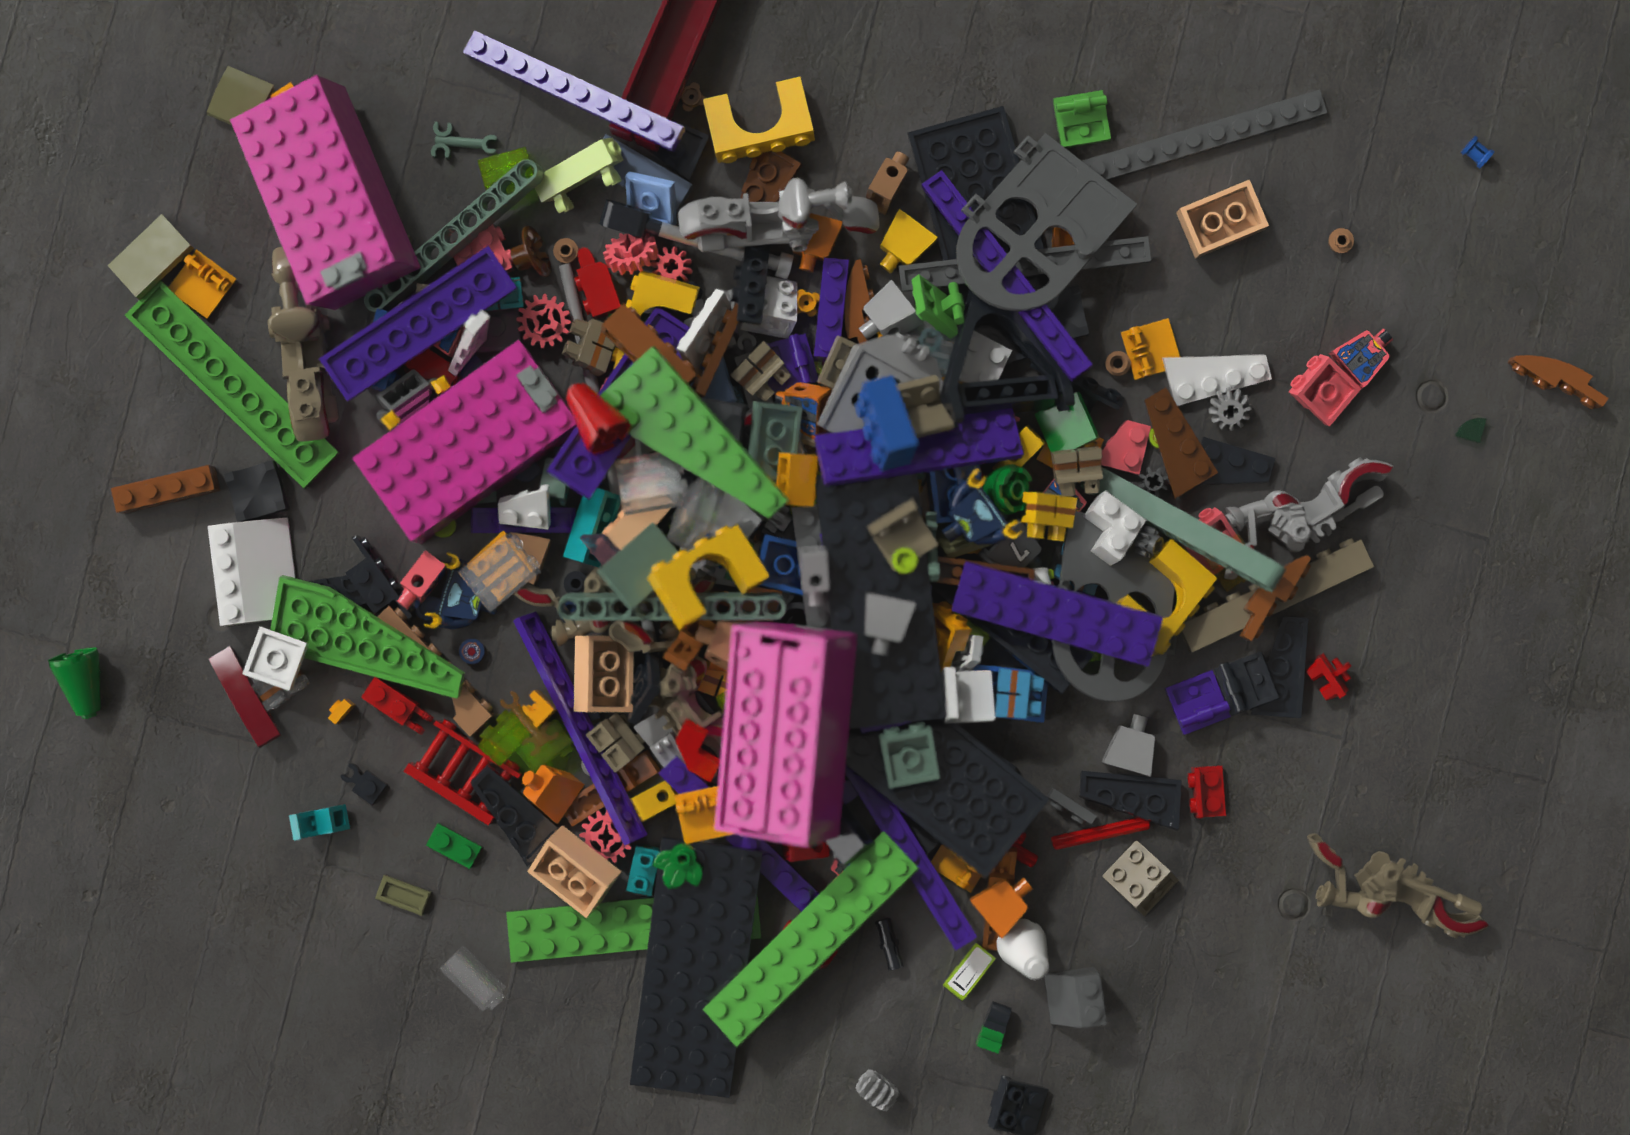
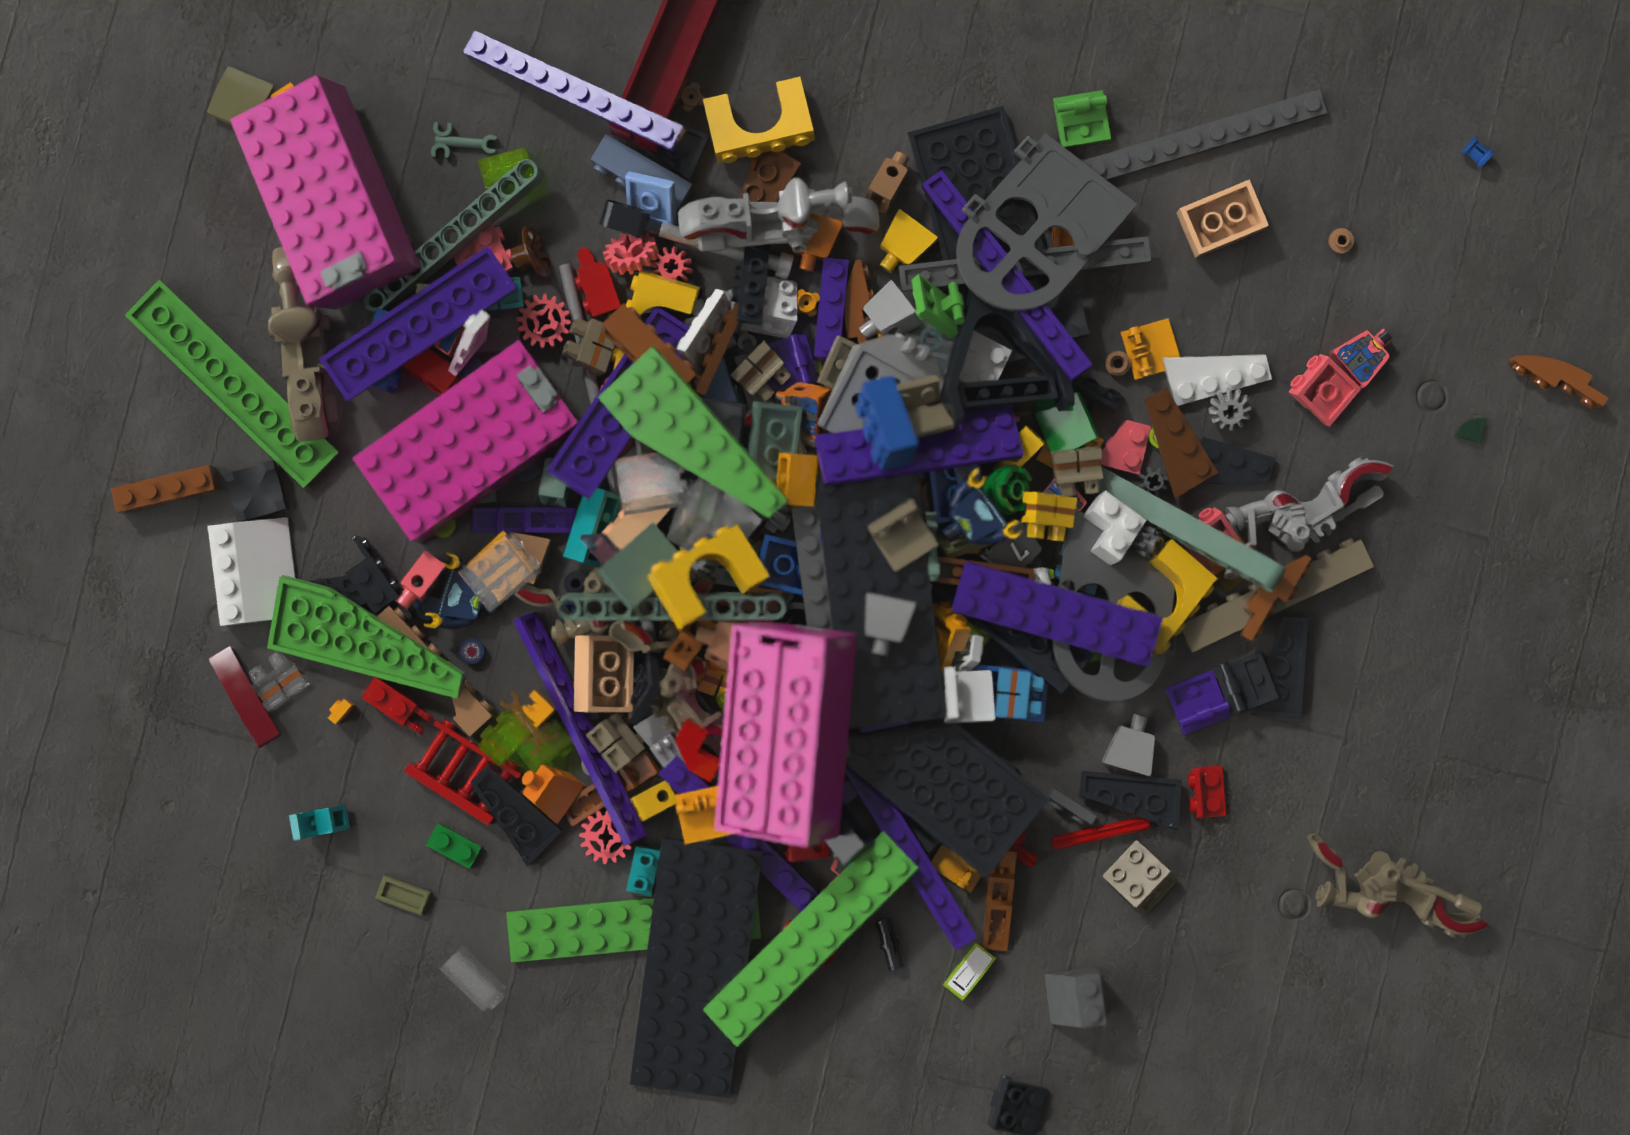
green cone [48,647,101,719] -> none
tile [108,214,194,300] -> none
light orange hinge [168,249,237,319] -> none
white plate [242,627,309,691] -> none
black plate [340,763,388,805] -> none
dark grey torso [376,369,451,430] -> none
white wing [498,485,551,529] -> none
light nougat brick [527,825,621,918] -> none
yellowish green brick [535,138,624,213] -> none
medium nougat plate [553,238,578,264] -> none
red cone [566,383,632,455] -> none
green plate [653,843,703,889] -> none
light grey torso [798,545,829,606] -> none
light grey gear [856,1070,899,1111] -> none
sand green plate [879,722,940,788] -> none
lime tile [892,548,918,574] -> none
orange torso [969,878,1033,939] -> none
leg [976,1001,1012,1054] -> none
white cone [996,919,1048,979] -> none
red hips [1306,652,1352,701] -> none

